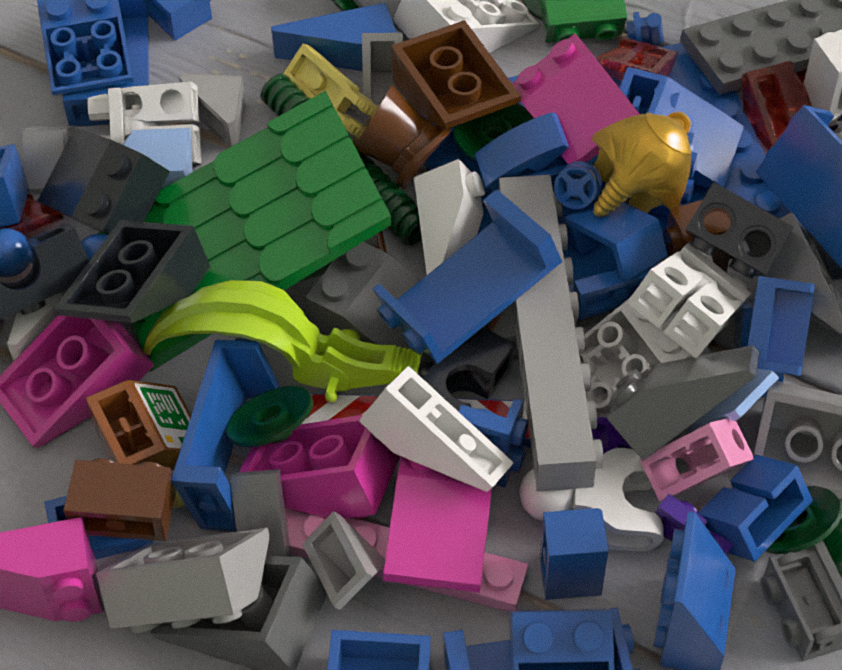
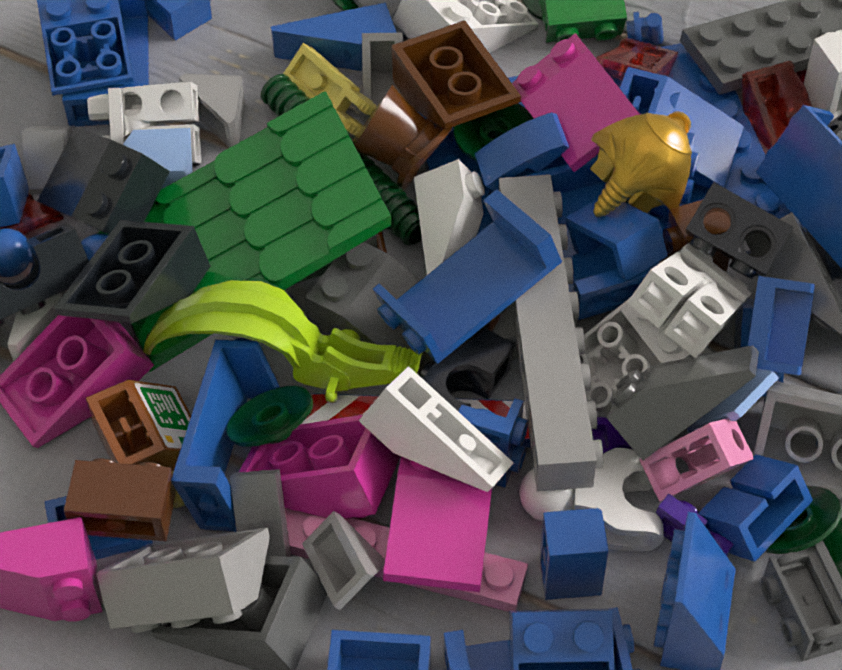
blue wheel [554,161,602,209] -> none

